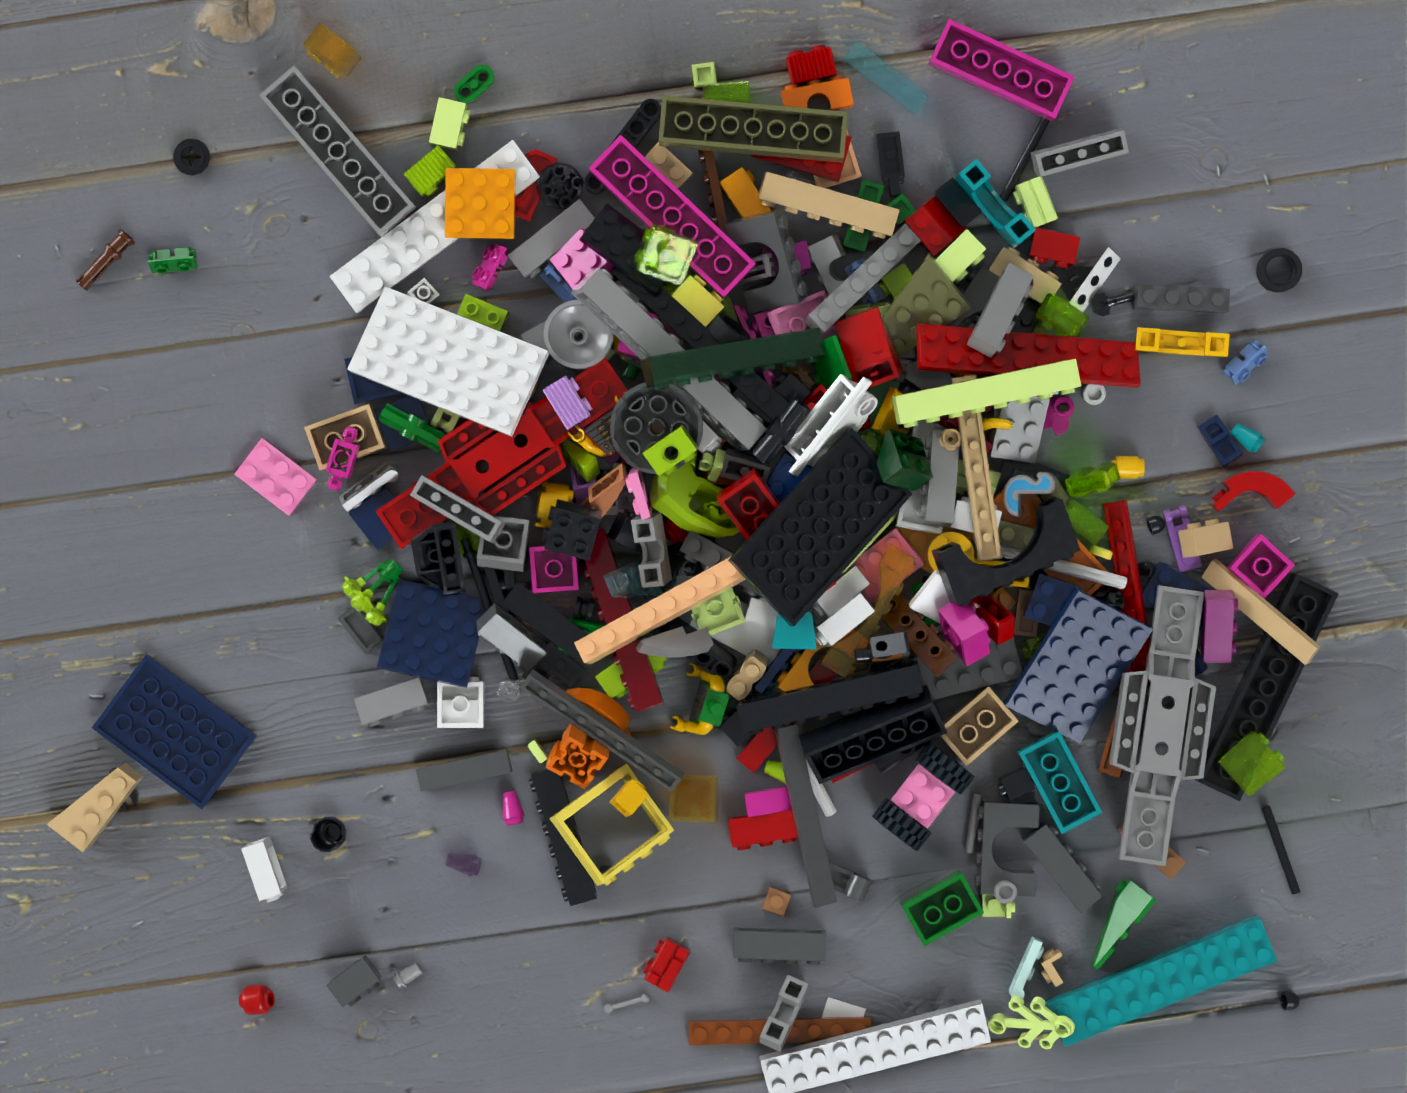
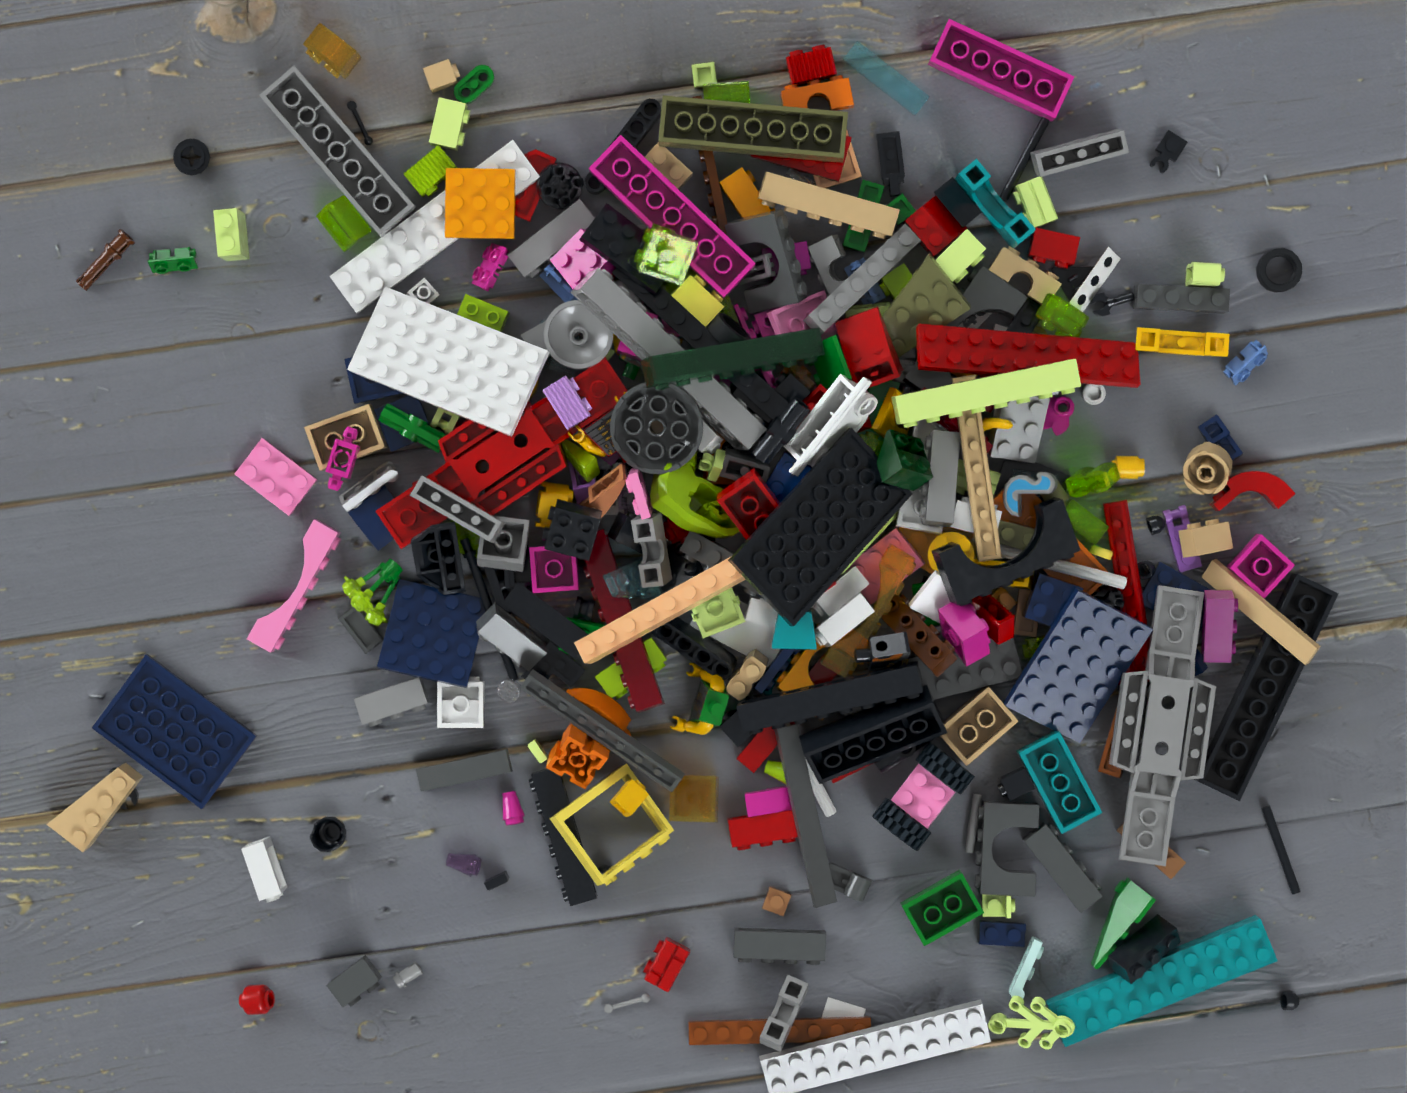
light grey slope [636,626,714,657] -> none
lime brick [643,425,699,476] -> none
tan plate [939,429,961,451] -> none
light grey brick [966,263,1033,358] -> none
light grey tile [994,880,1017,904] -> none
tan bracket [1039,948,1063,987] -> none
clear neon green plate [1218,731,1286,797] -> none
teal cone [1230,423,1266,454] -> none
none -> yellowish green brick [213,208,250,261]
none -> bright pink arch [247,519,341,653]
none -> clear neon green panel [316,195,372,252]
none -> black hinge [347,101,373,145]
none -> tan brick [423,59,460,93]
none -> black tile [484,871,510,891]
none -> dark blue plate [978,920,1026,947]
none -> black brick [1108,914,1181,984]
none -> black plate [1150,130,1188,174]
none -> tan brick [1183,442,1232,495]
none -> yellowish green brick [1185,262,1225,288]

